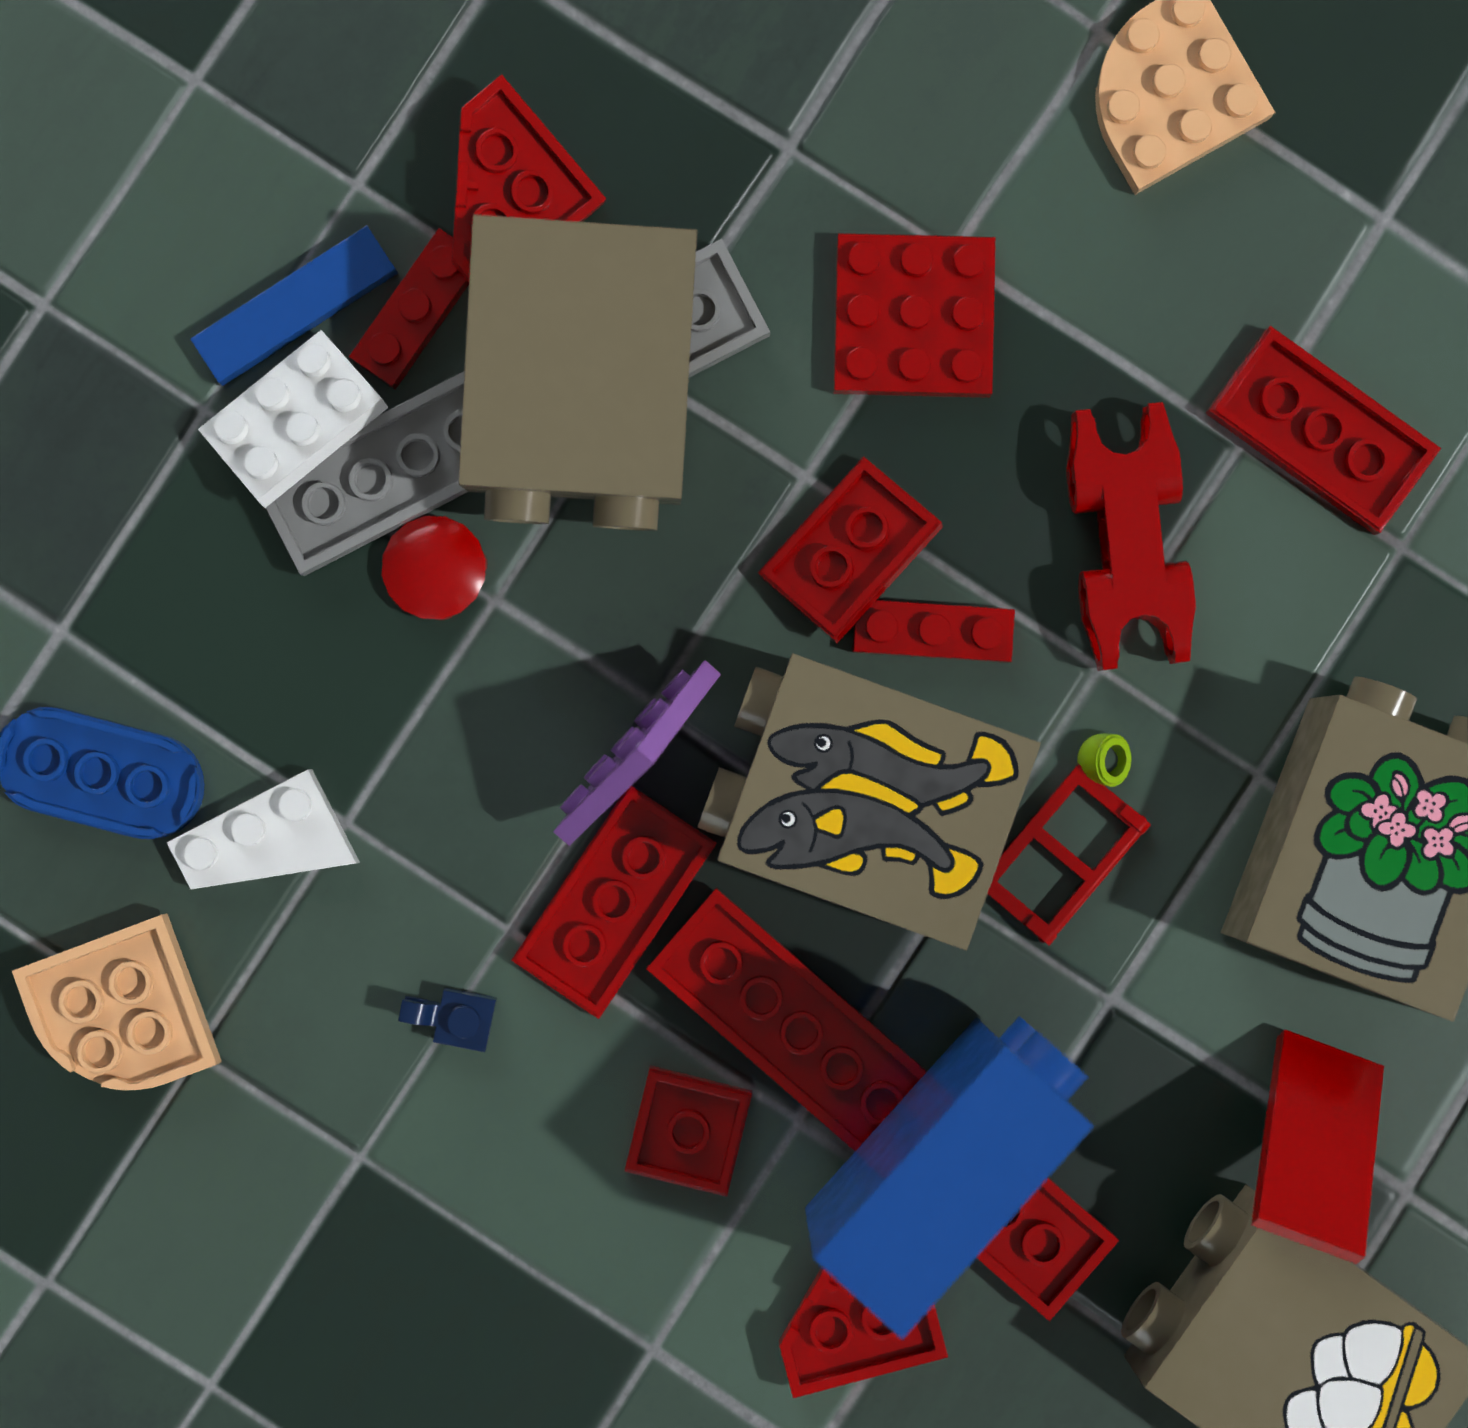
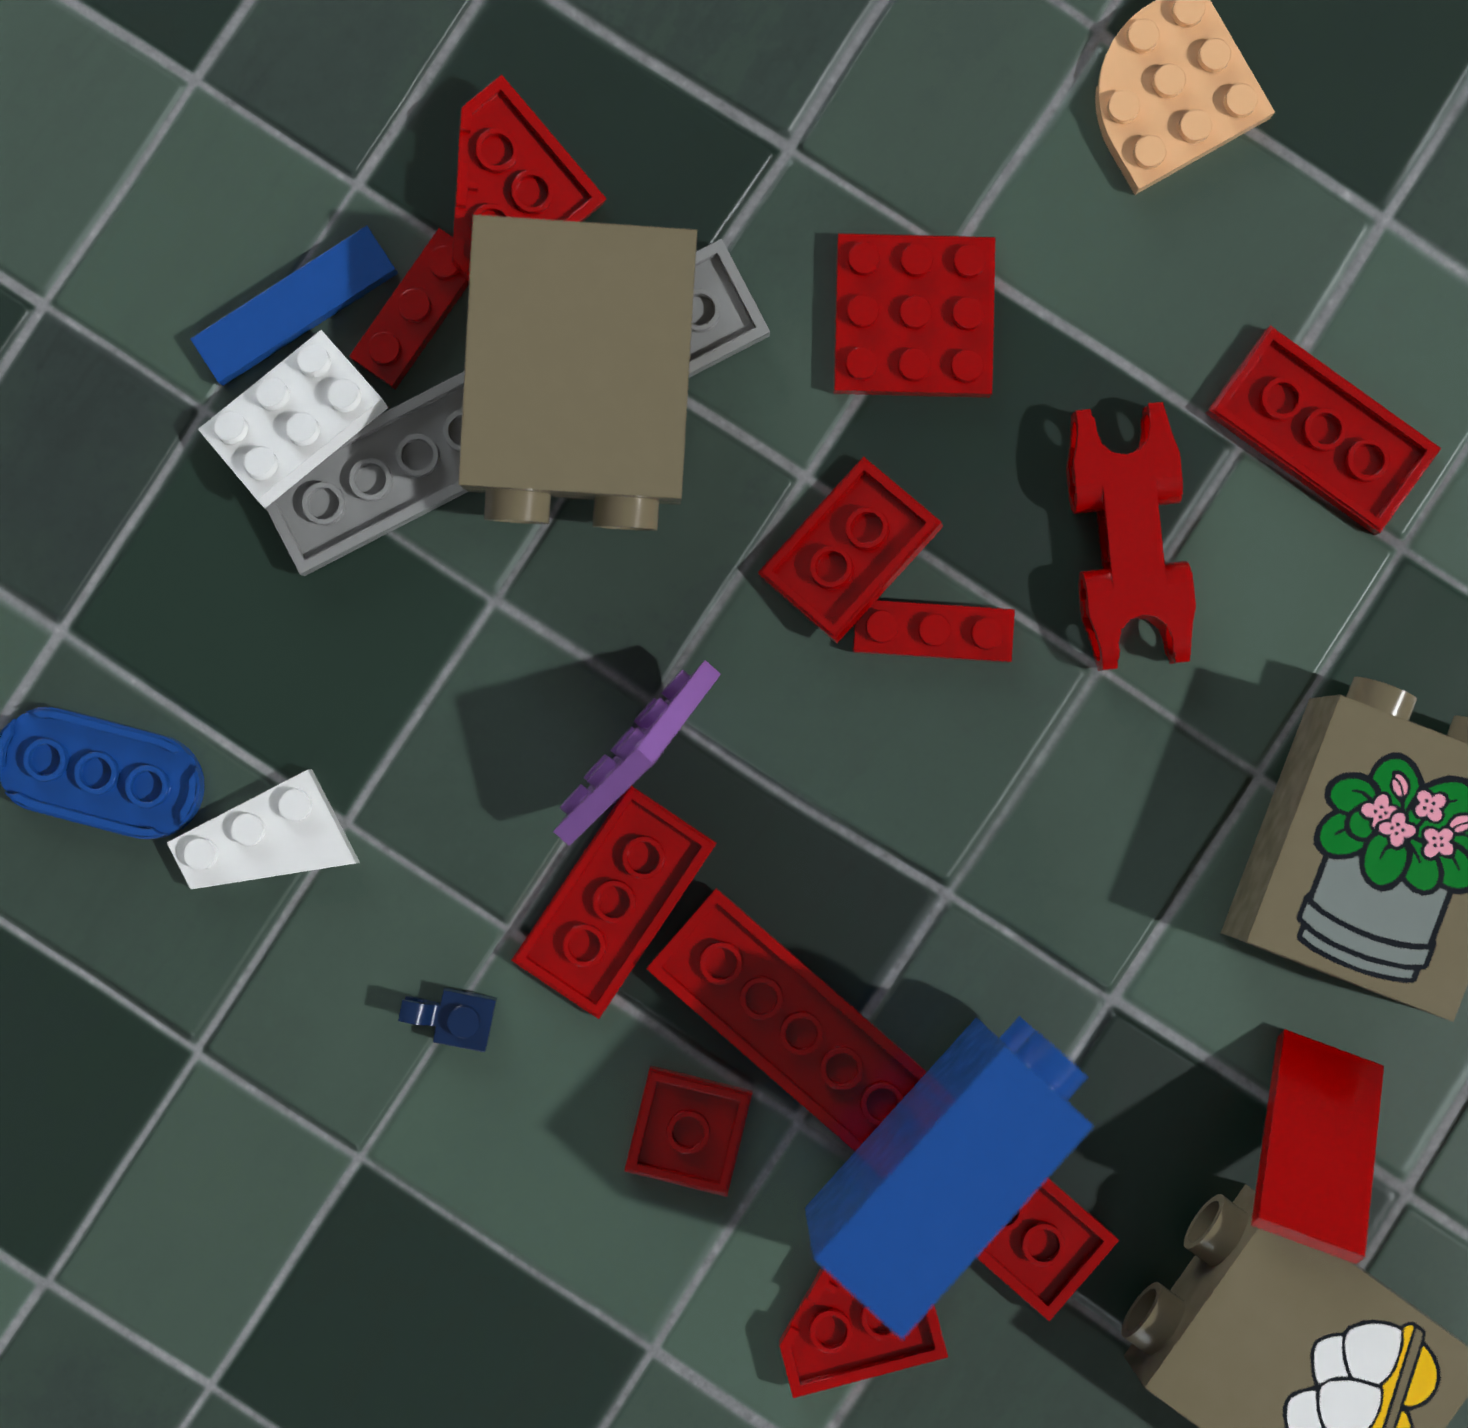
light nougat plate [12,913,222,1090] -> none
red dish [382,516,488,620] -> none
brick [697,653,1041,951] -> none
red window [987,764,1151,946] -> none
lime piece [1077,733,1132,787] -> none

